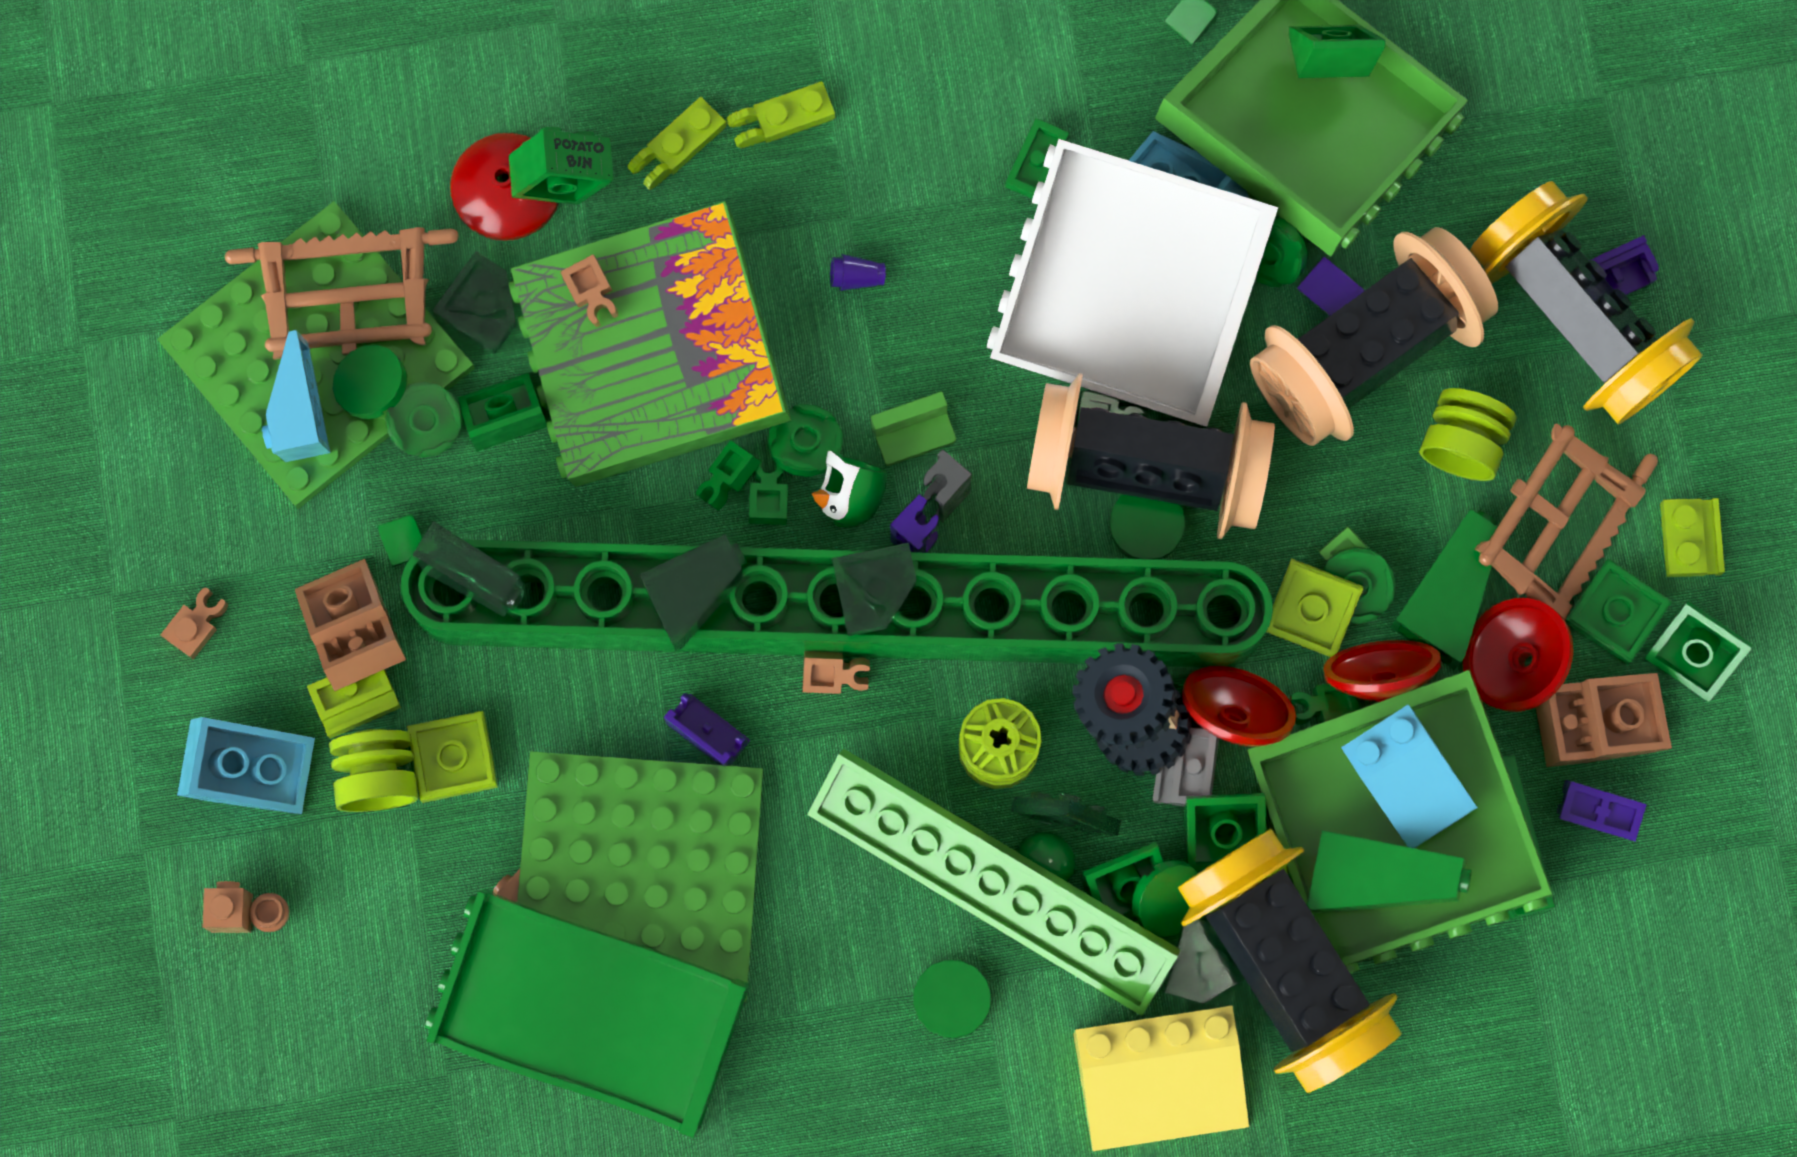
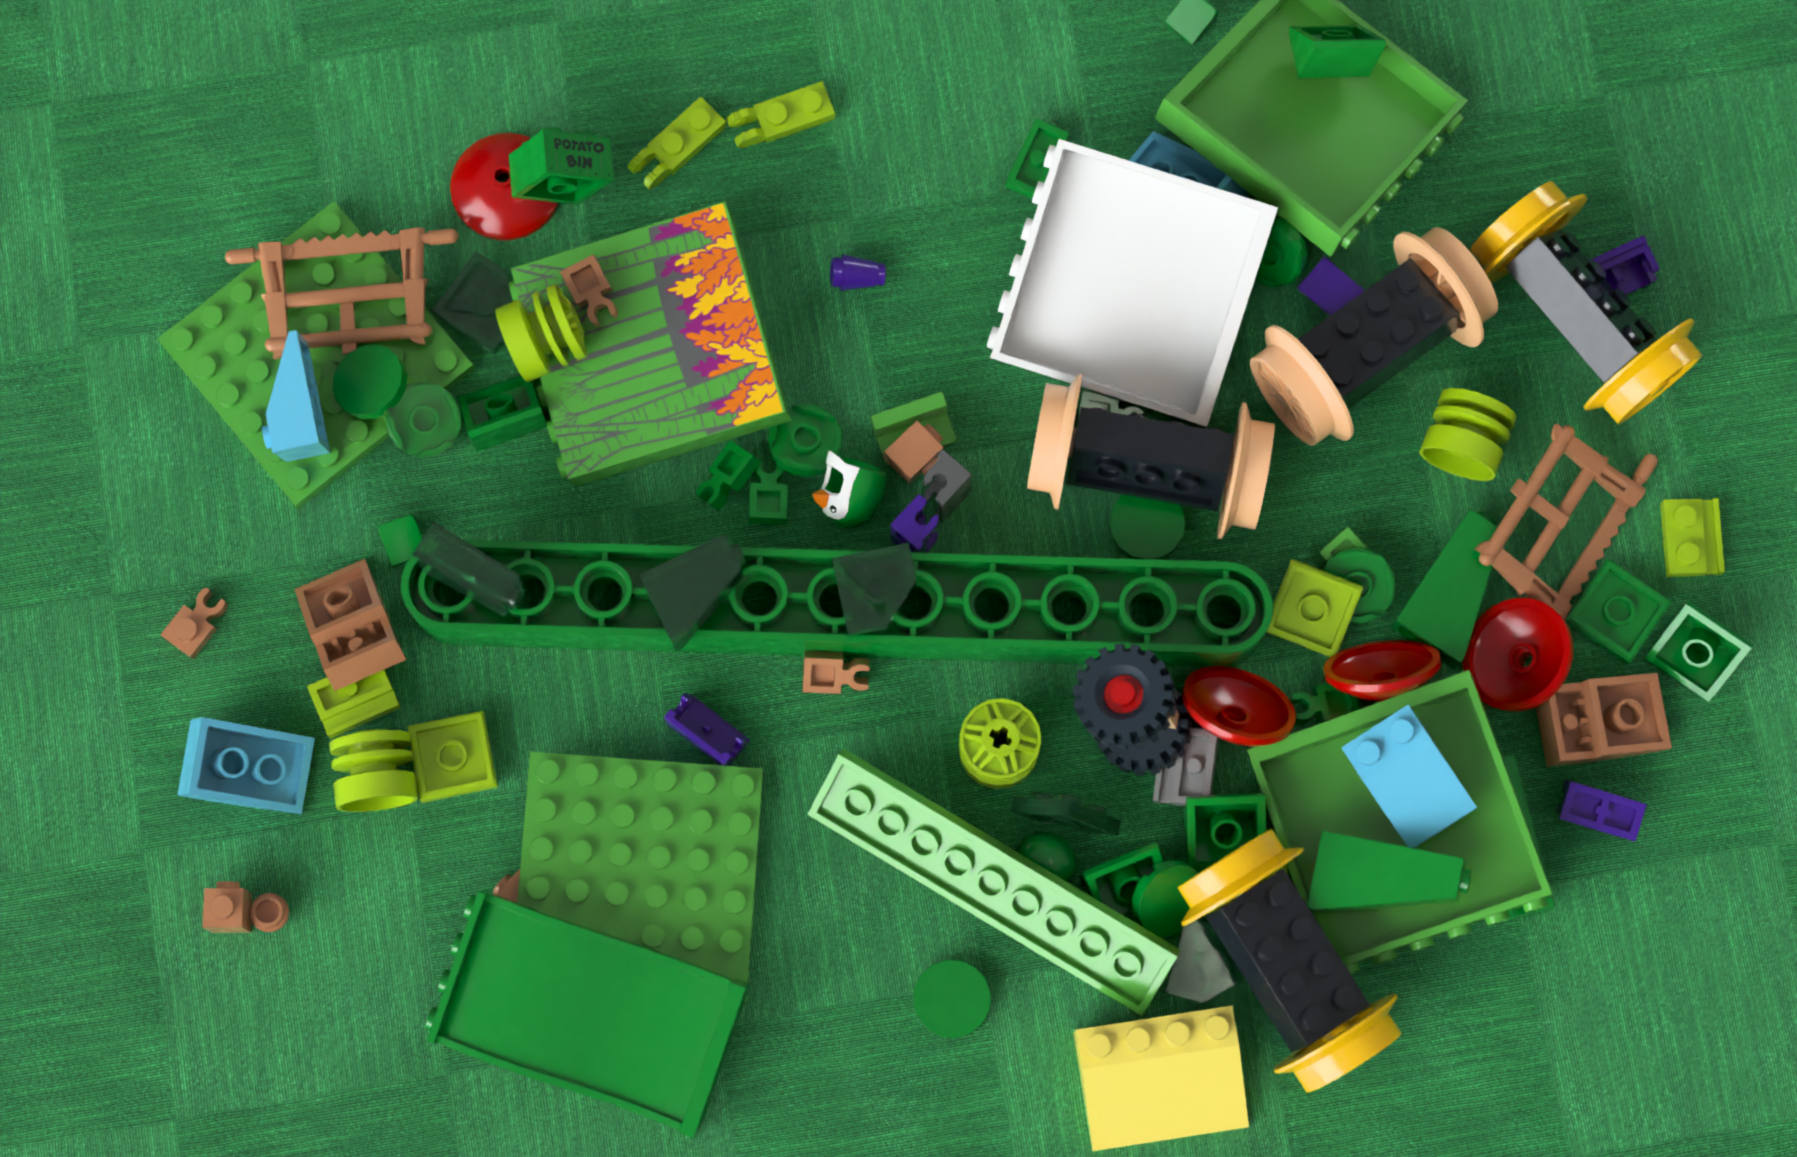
none -> lime wheel [495,283,588,382]
none -> nougat brick [883,421,944,485]

